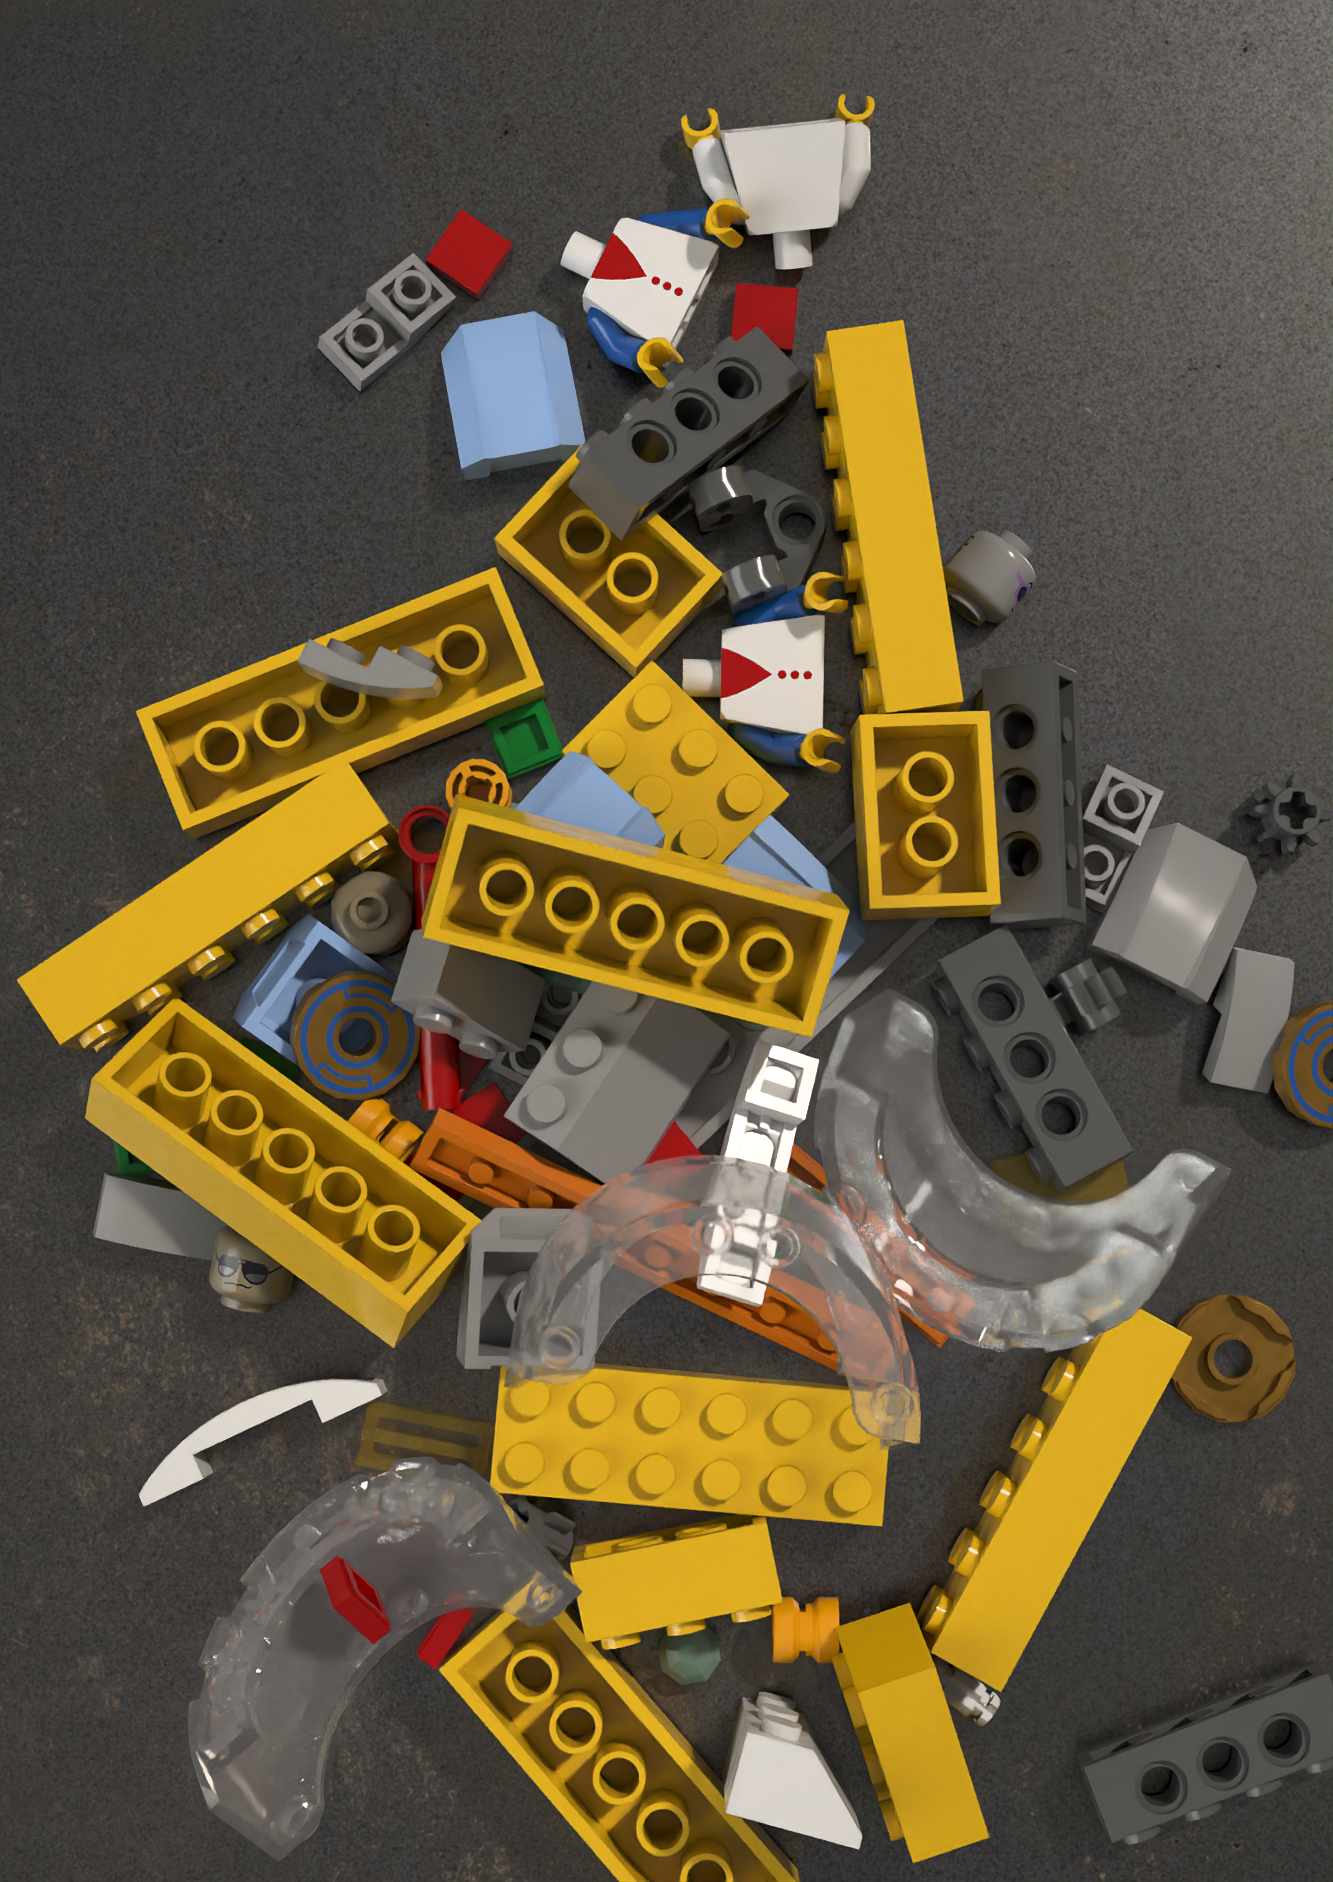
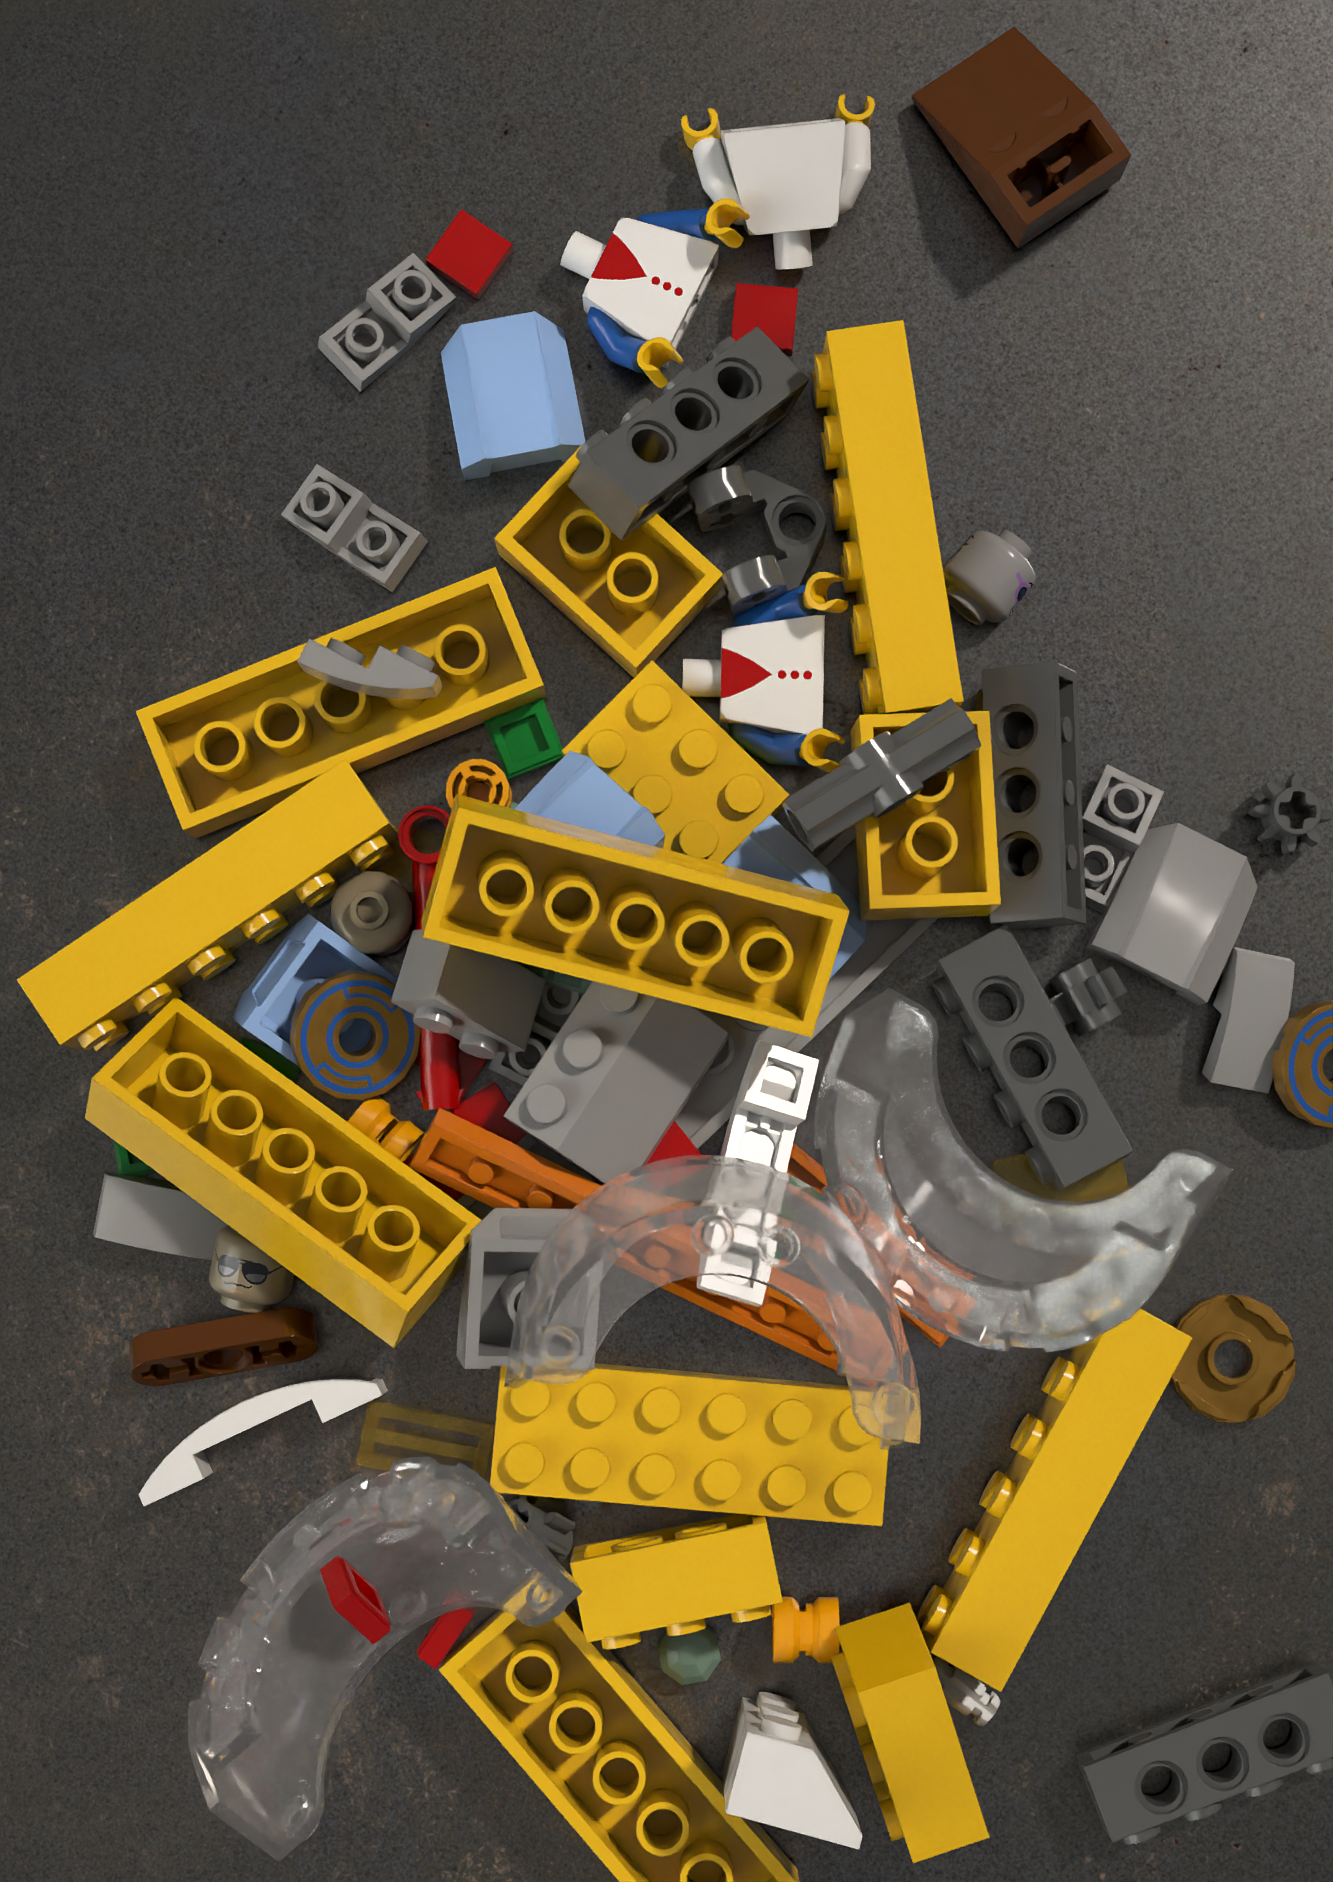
none -> reddish brown beam [129,1307,317,1386]
none -> light grey slope [281,464,428,593]
none -> dark grey piece [782,698,981,852]
none -> reddish brown slope [912,27,1131,249]

